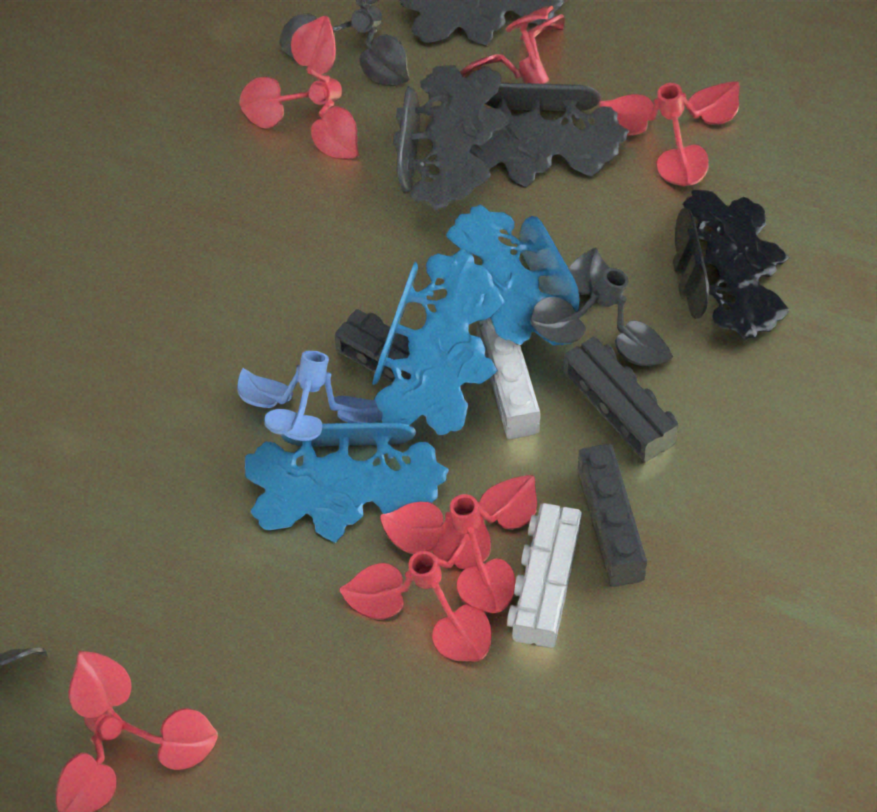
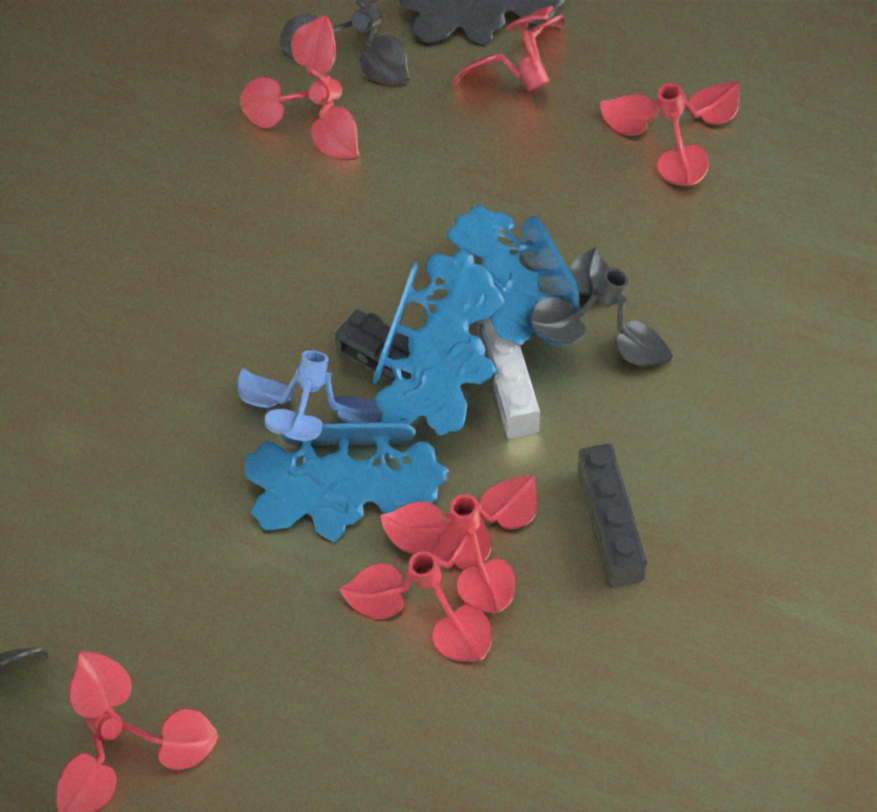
dark grey plant [393,65,510,210] -> none
dark grey plant [470,83,629,187] -> none
white brick [507,503,582,648] -> none
dark grey brick [563,337,678,462] -> none
black plant [673,190,790,340] -> none

